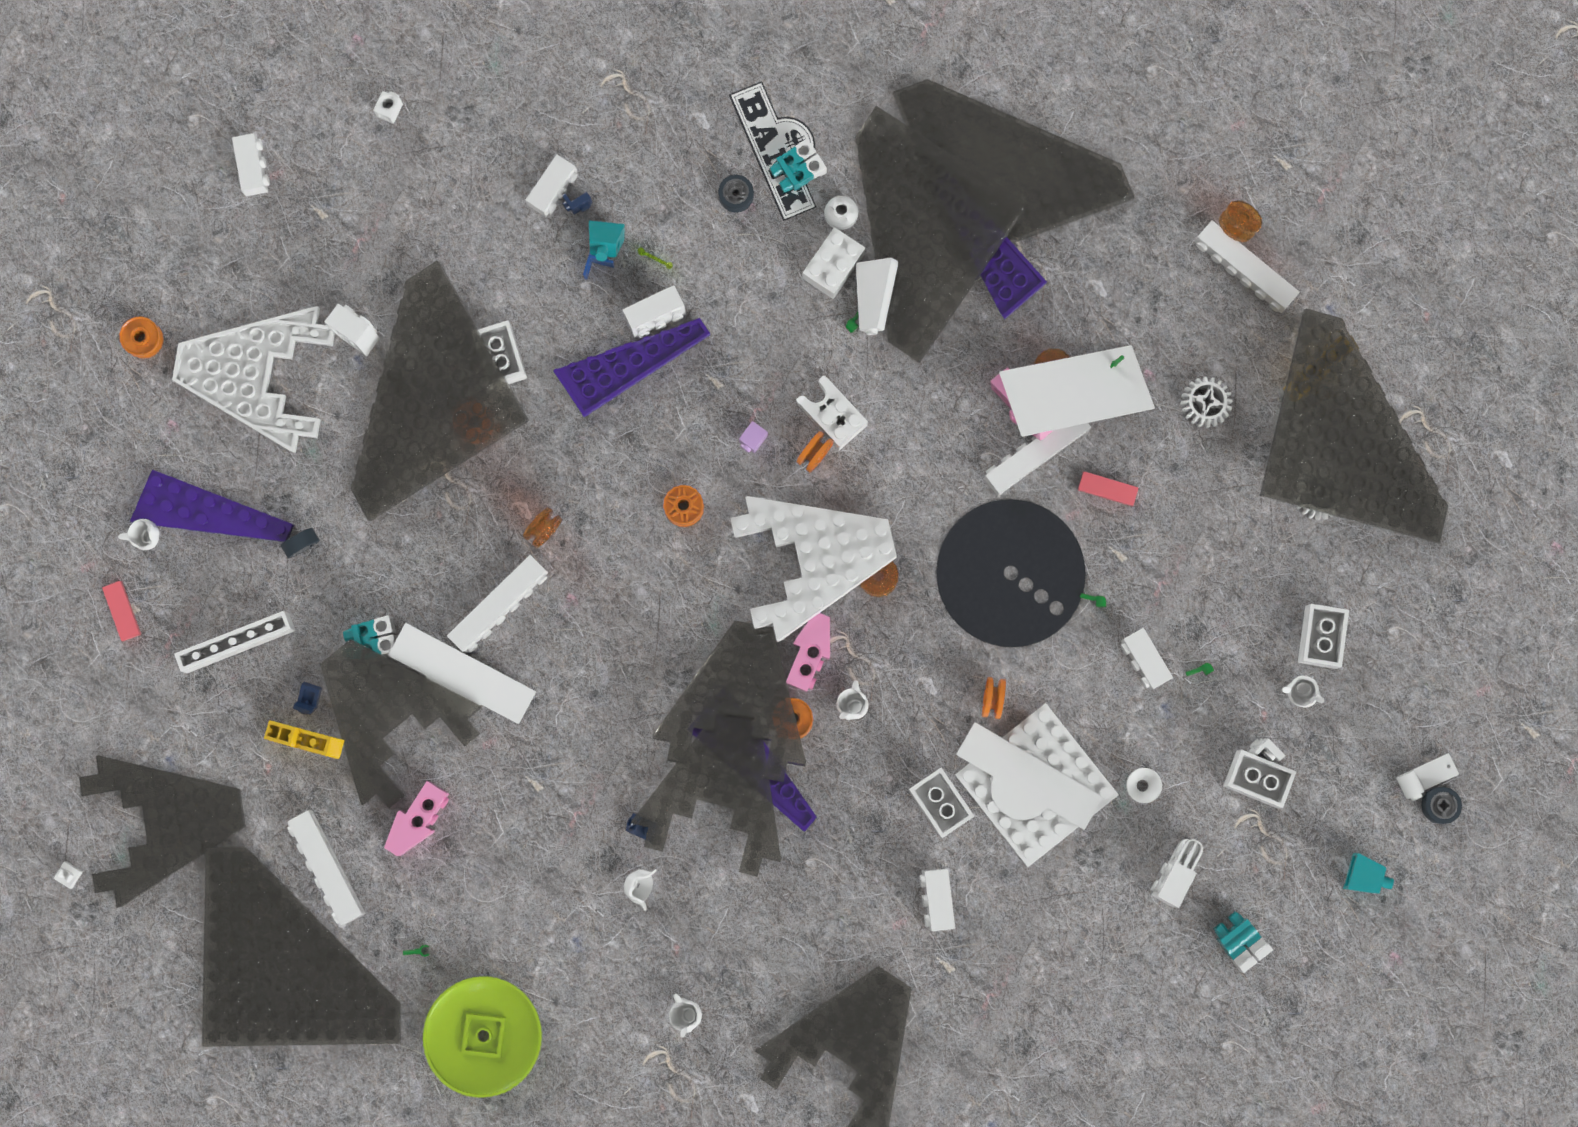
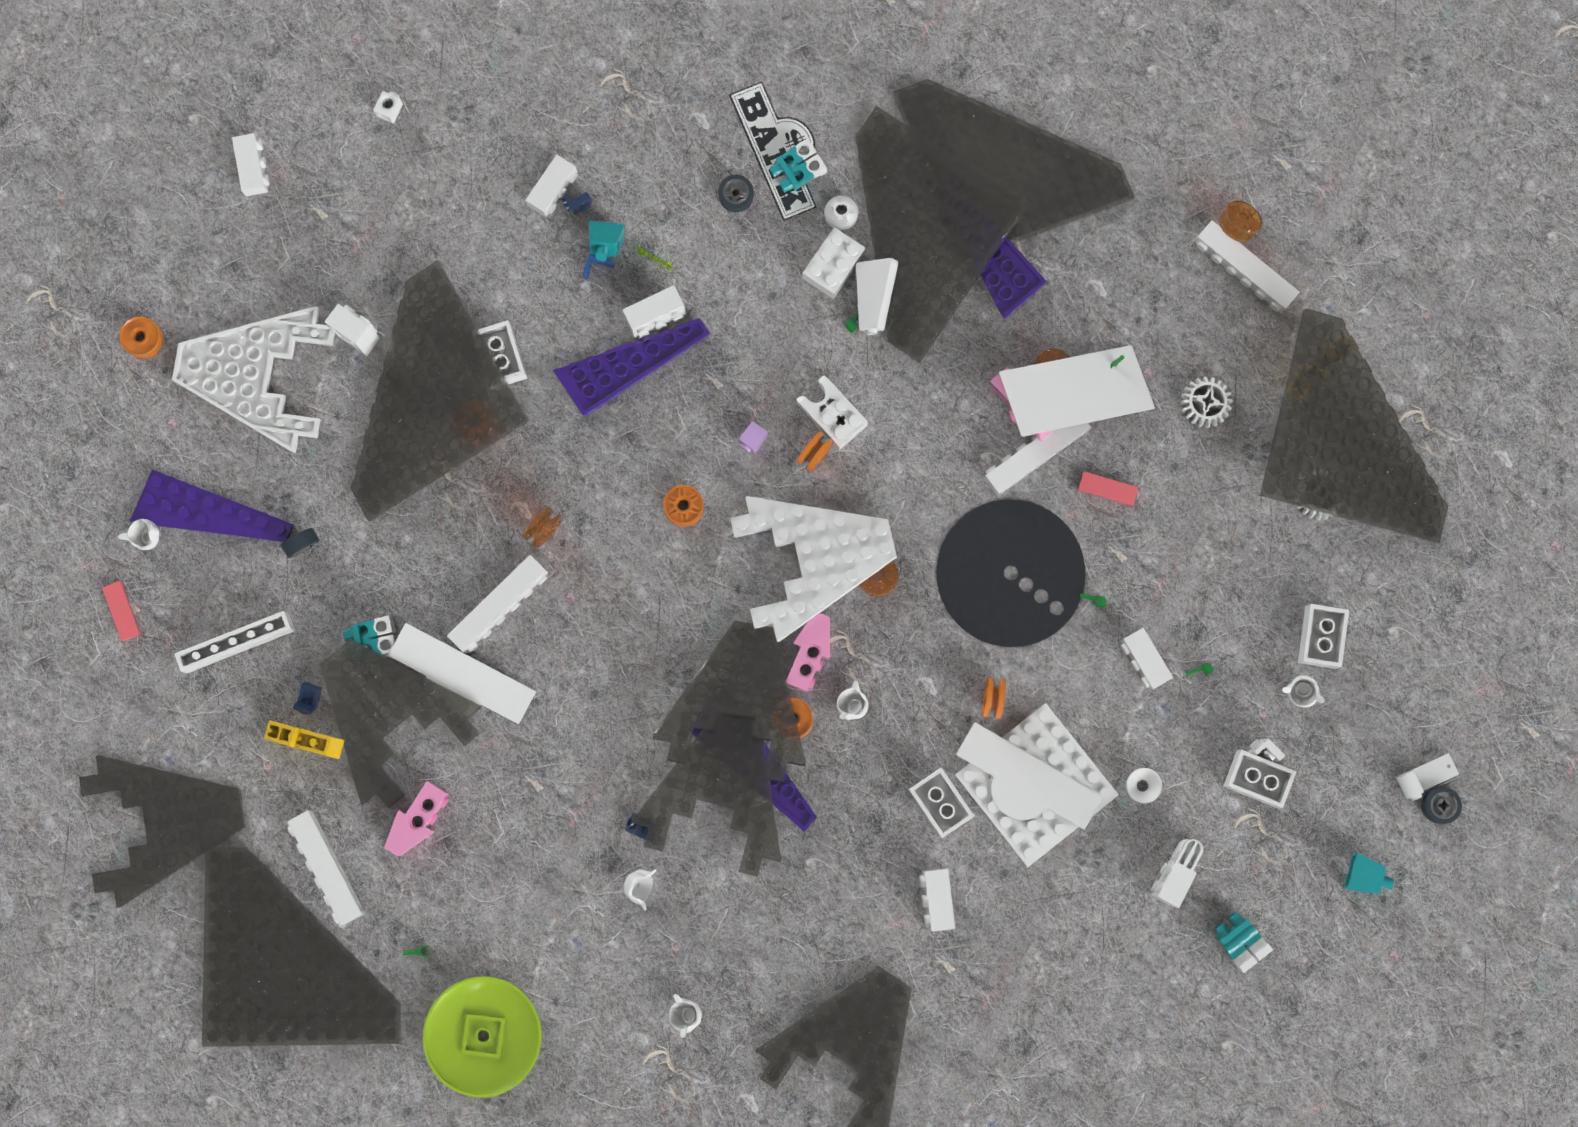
white tile [53,862,83,889] -> none

